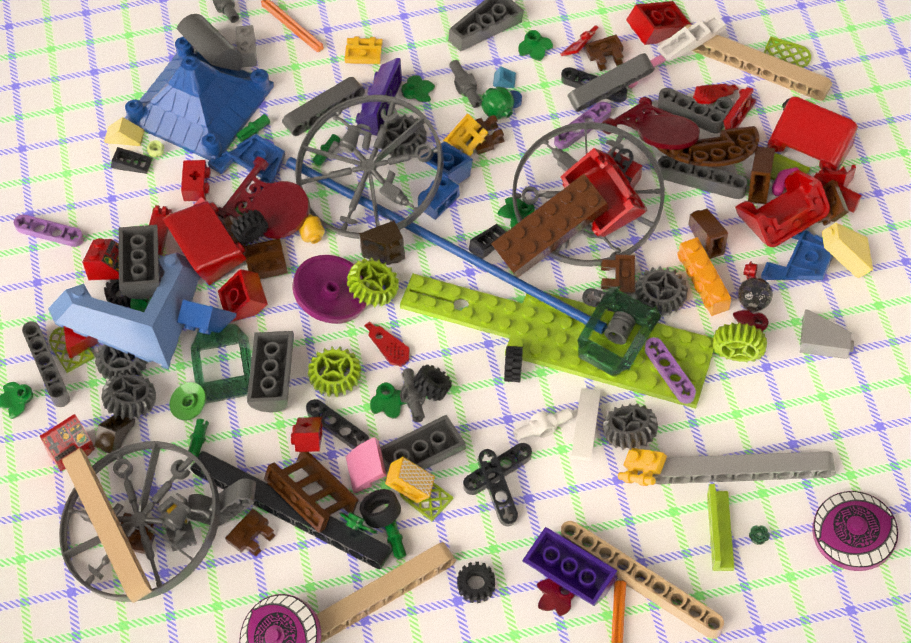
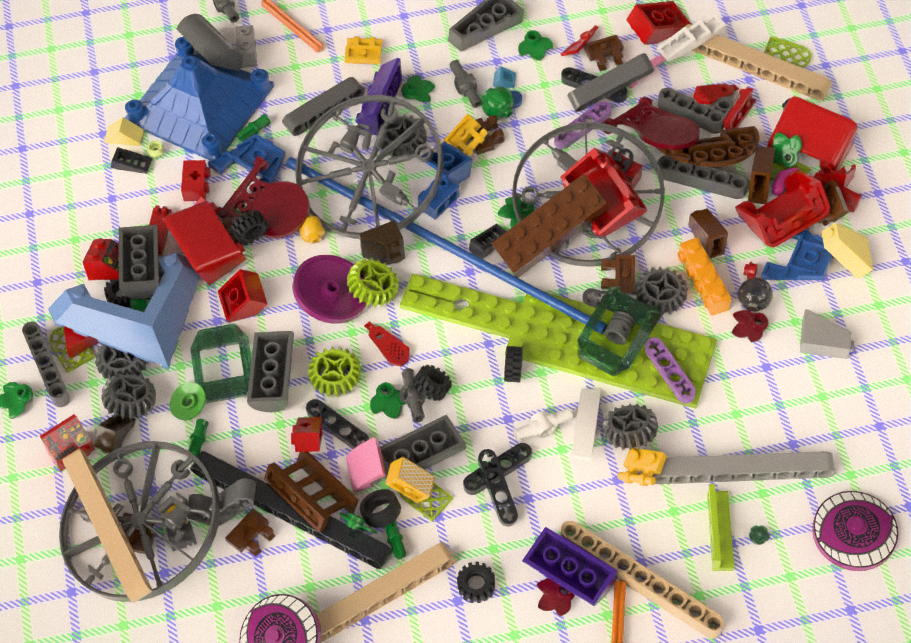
medium lavender beam [13,214,84,247] -> none
blue slope [177,300,237,335] -> none
reddish brown slope [243,239,288,279] -> none
green axle [312,134,341,166] -> none
lime gear [713,322,767,363] -> none
none -> green plate [771,133,802,167]

